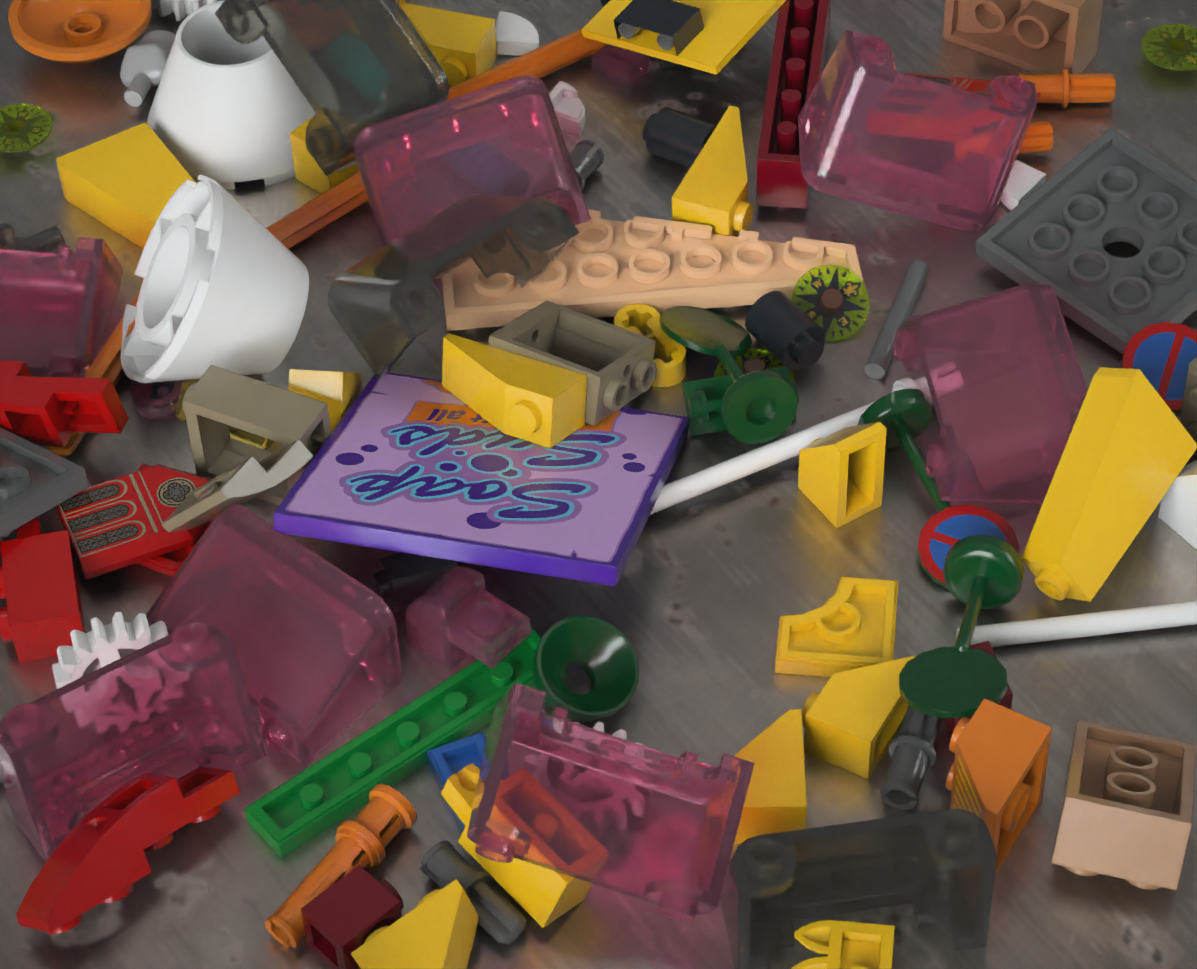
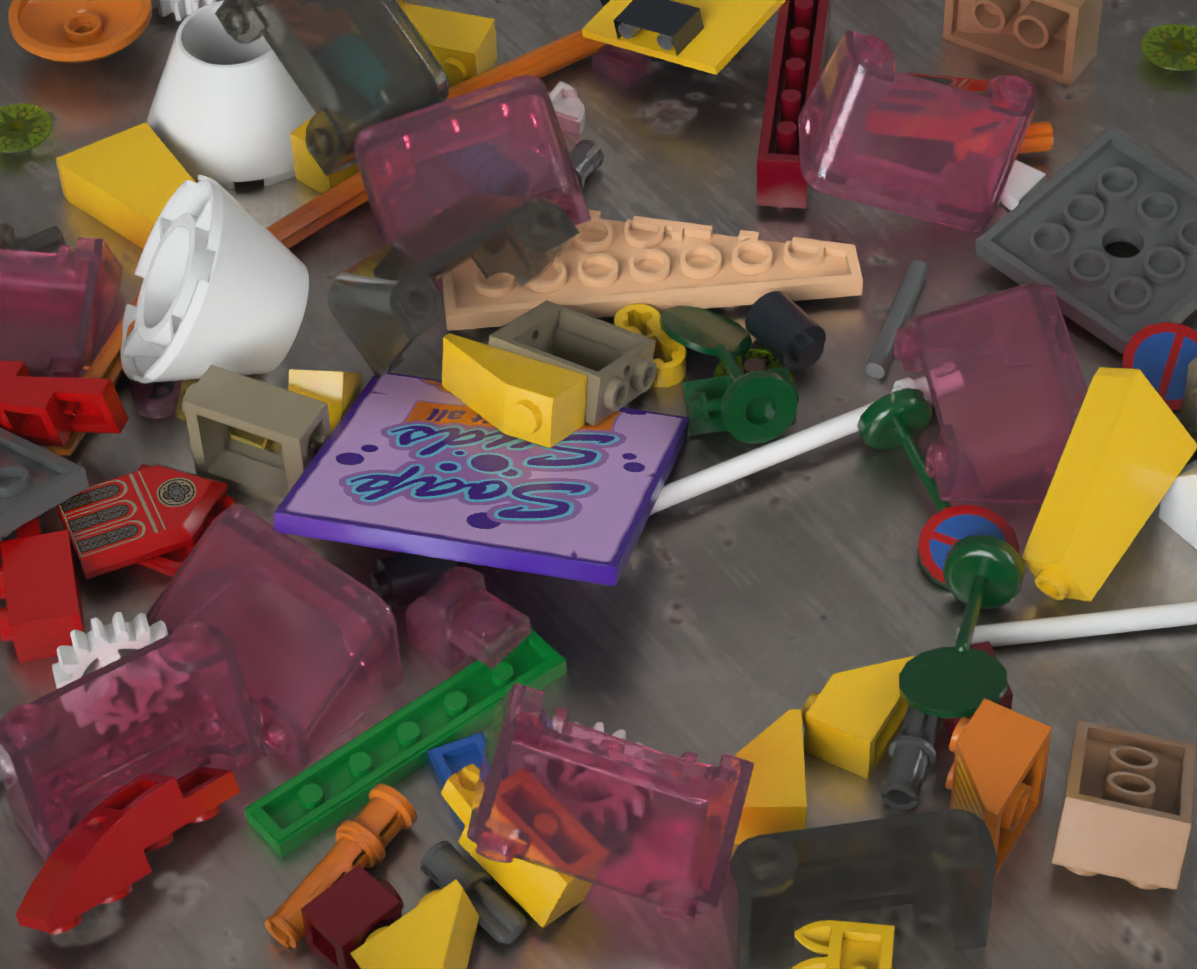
light grey piece [120,31,176,106] -> none
dark tan slope [161,439,313,533] -> none
white tile [495,11,539,56] -> none
dark green piece [532,616,640,722] -> none
black brick [643,107,717,169] -> none
yellow slope [672,105,754,237] -> none
yellow tile [775,577,899,677] -> none
piece [791,265,870,341] -> none
yellow slope [798,422,887,529] -> none
orange axle [1017,69,1116,108] -> none

